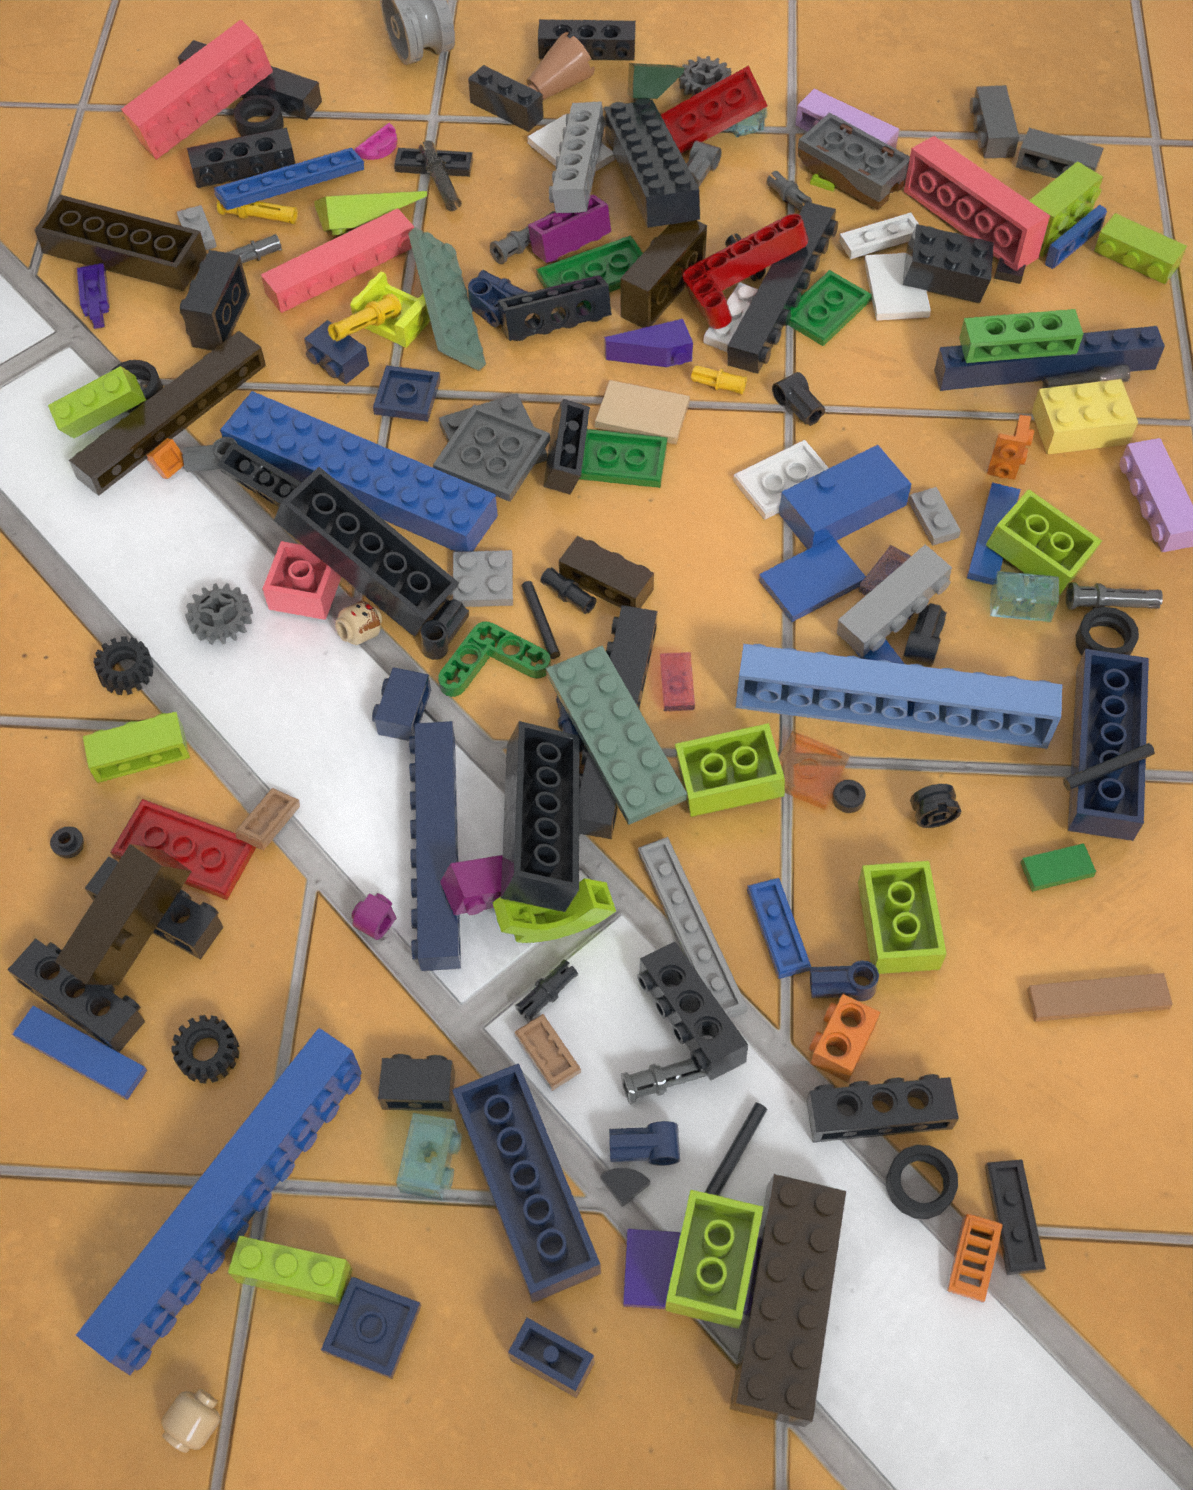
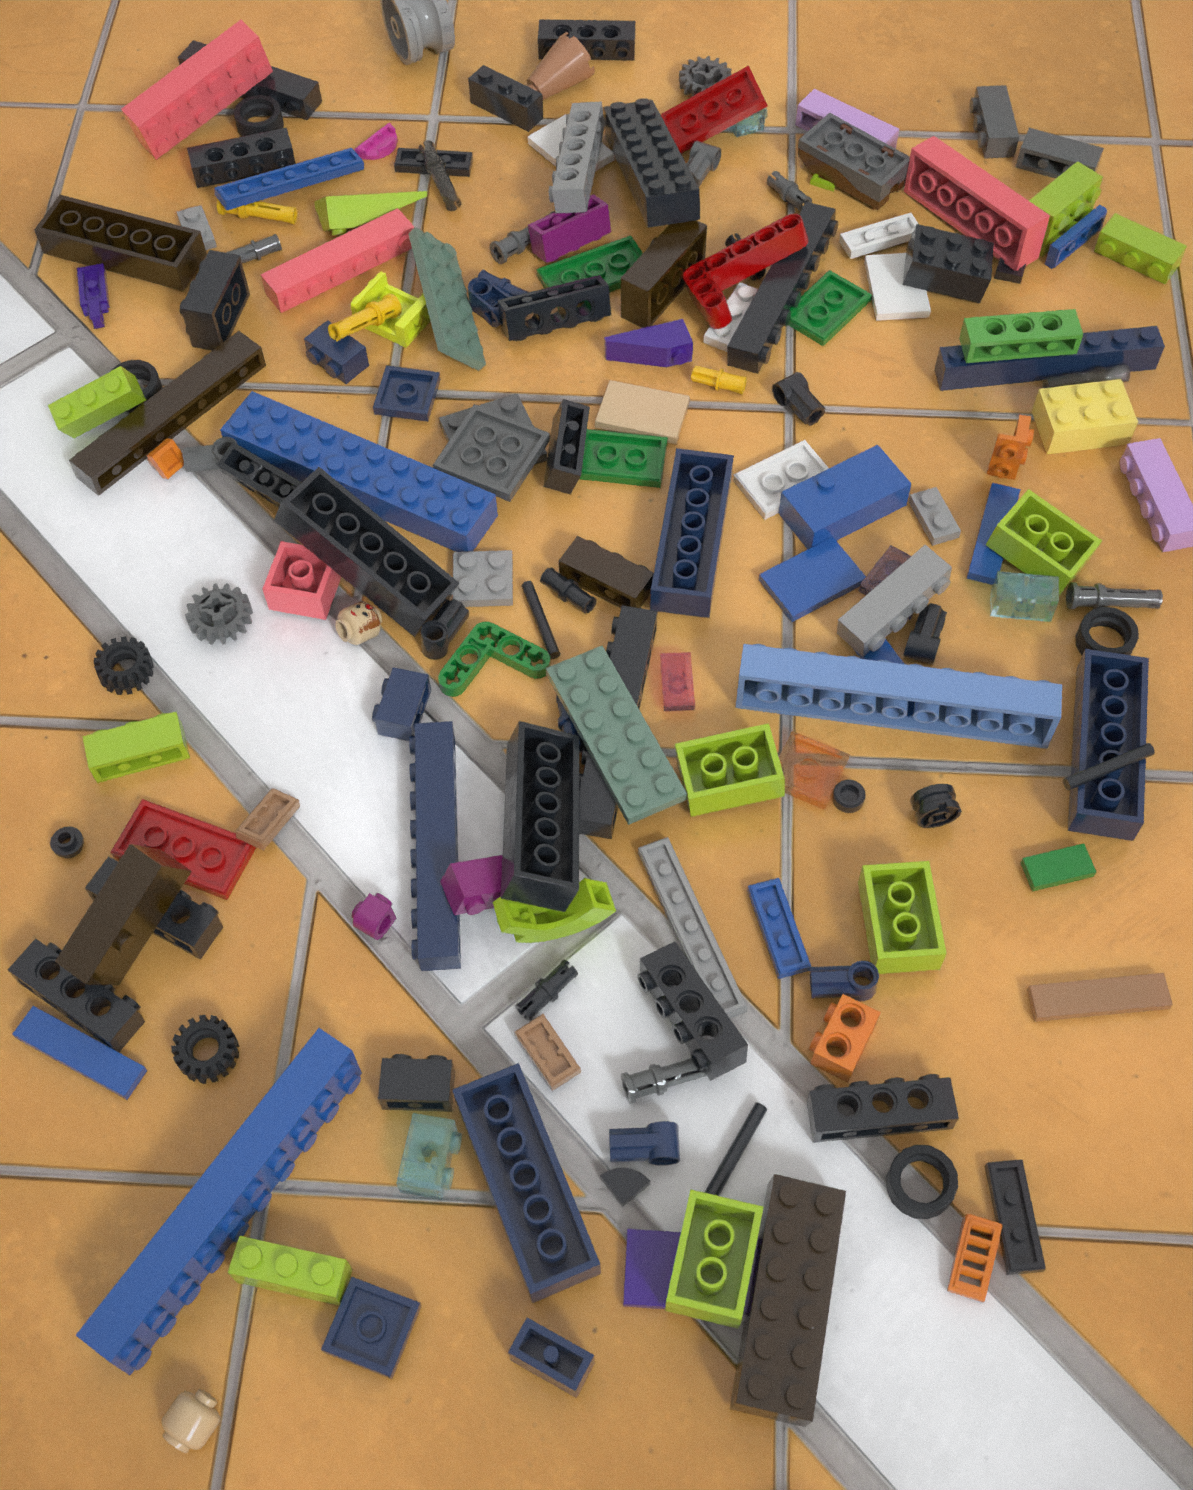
dark green slope [627,63,684,101] -> none
none -> dark blue brick [650,448,734,618]

